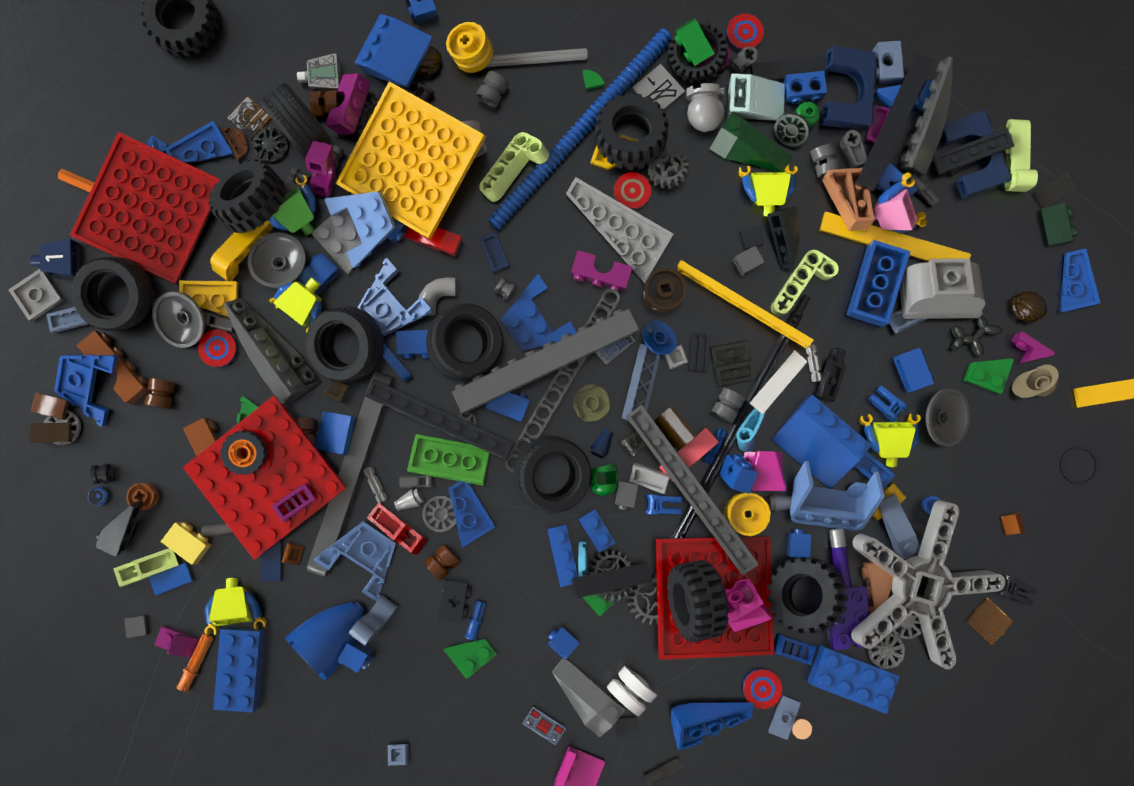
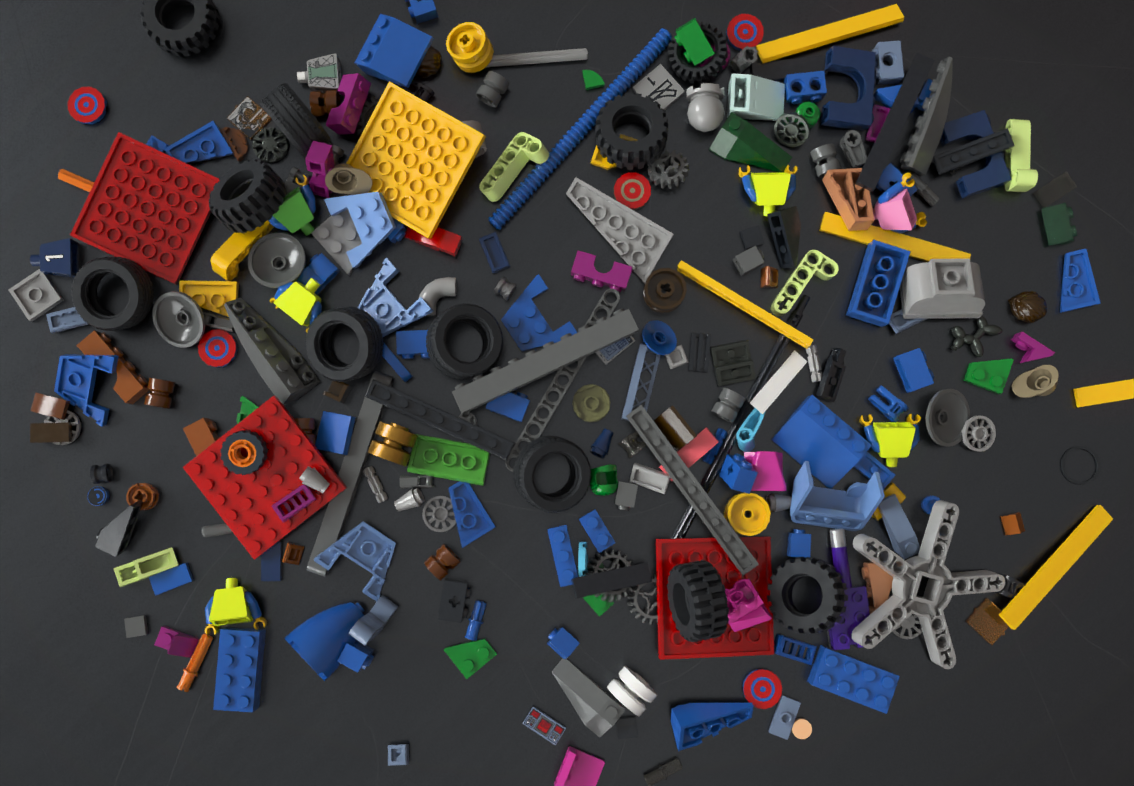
light yellow brick [161,521,212,565] -> none
red slope [367,502,428,555] -> none
blue piece [646,495,683,515] -> none
light grey wheel [867,633,905,669] -> none
none -> red tile [68,87,107,125]
none -> light grey cone [299,466,330,493]
none -> dark tan piece [325,163,372,195]
none -> pearl gold wheel [368,421,418,466]
none -> yellow tile [756,4,904,63]
none -> dark orange slope [760,266,778,288]
none -> light grey wheel [961,415,996,452]
none -> yellow tile [999,505,1113,630]

